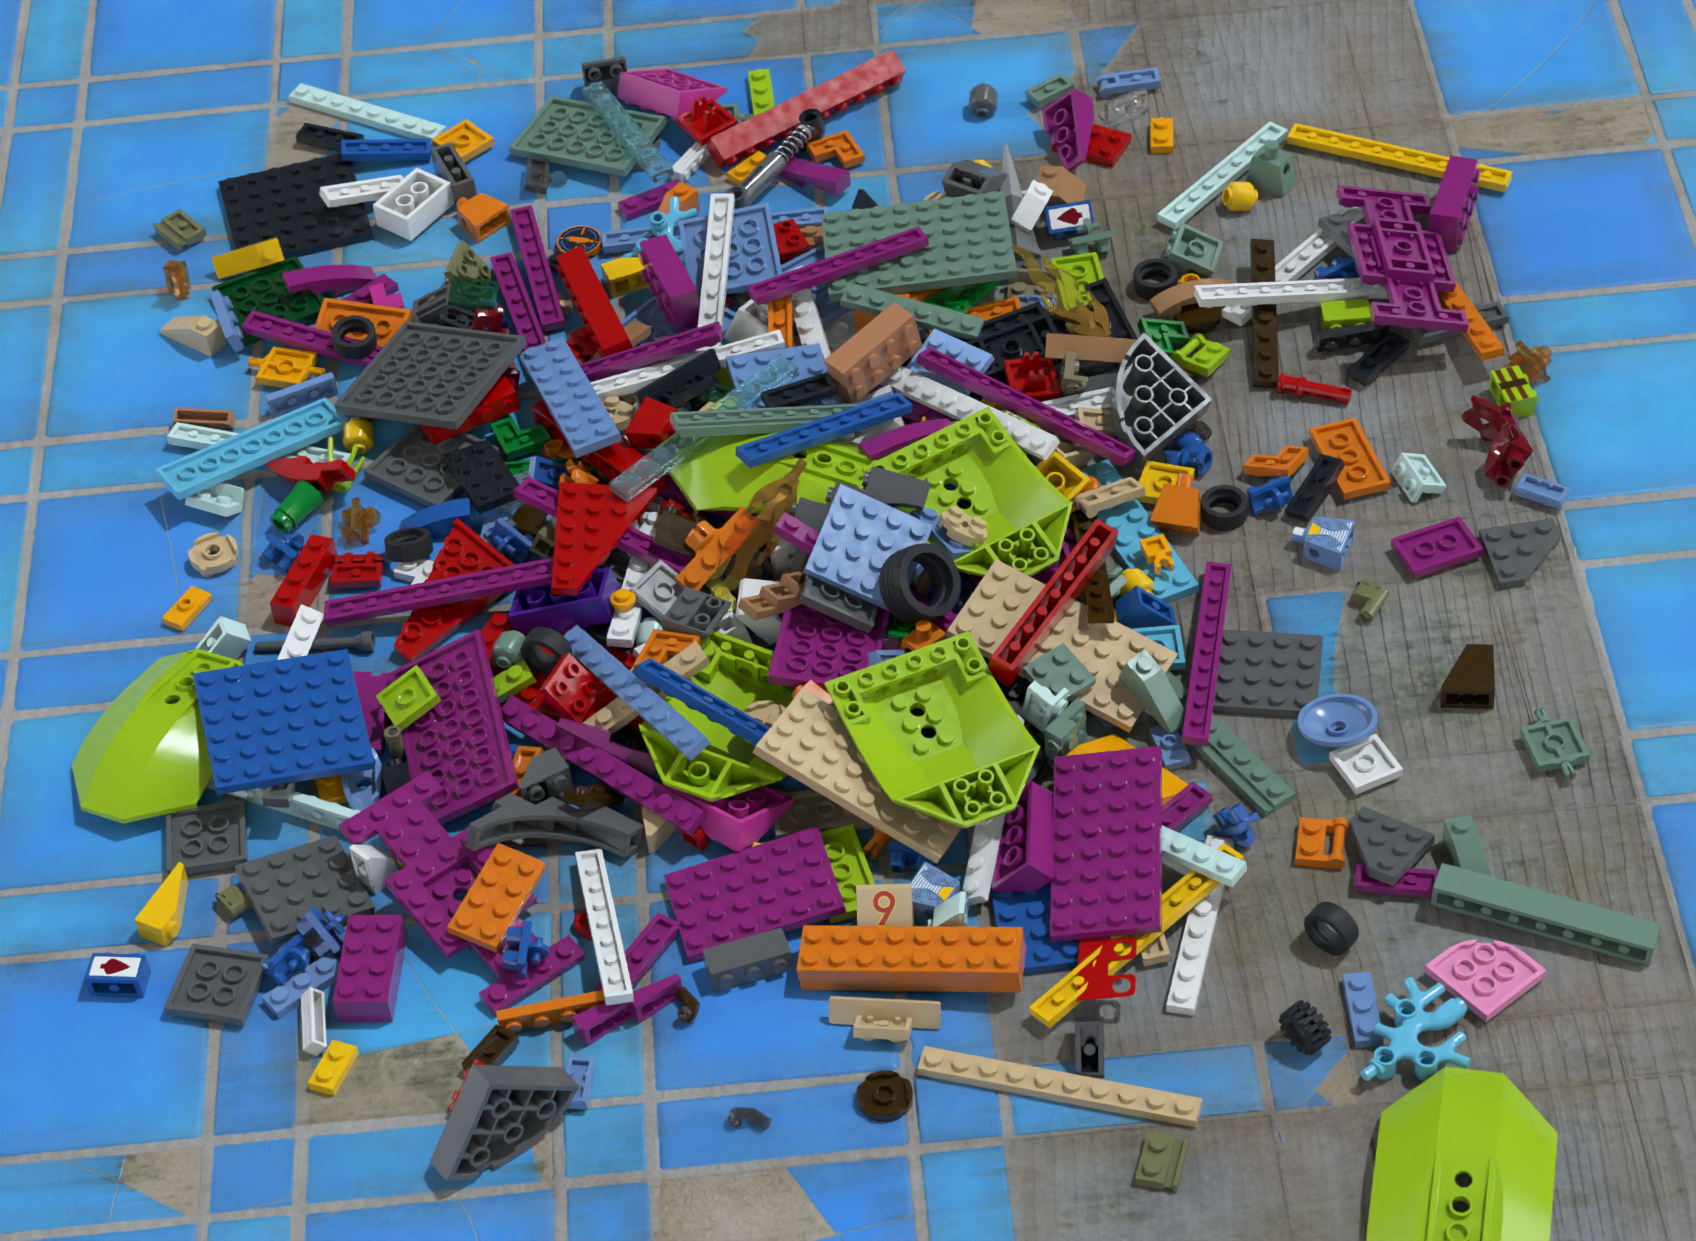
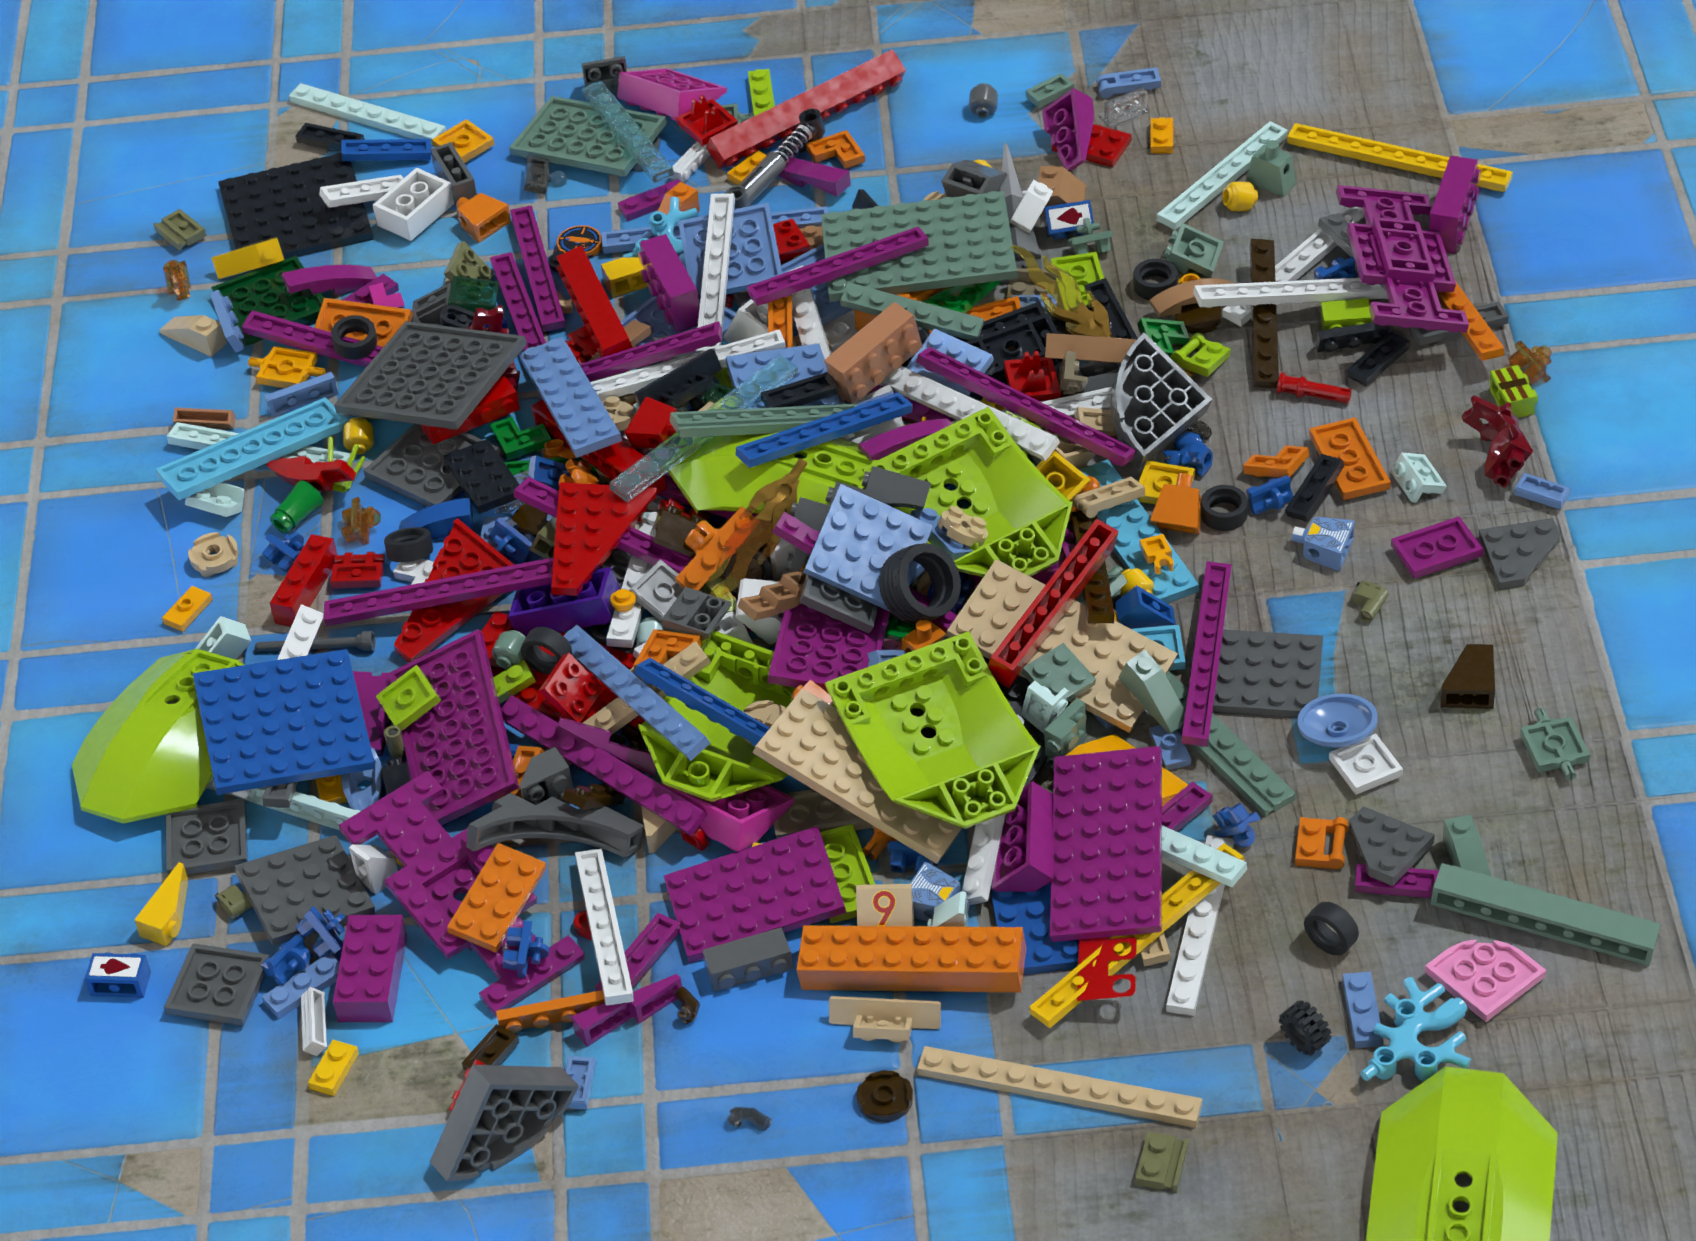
black slope [1075,1016,1104,1078] -> none

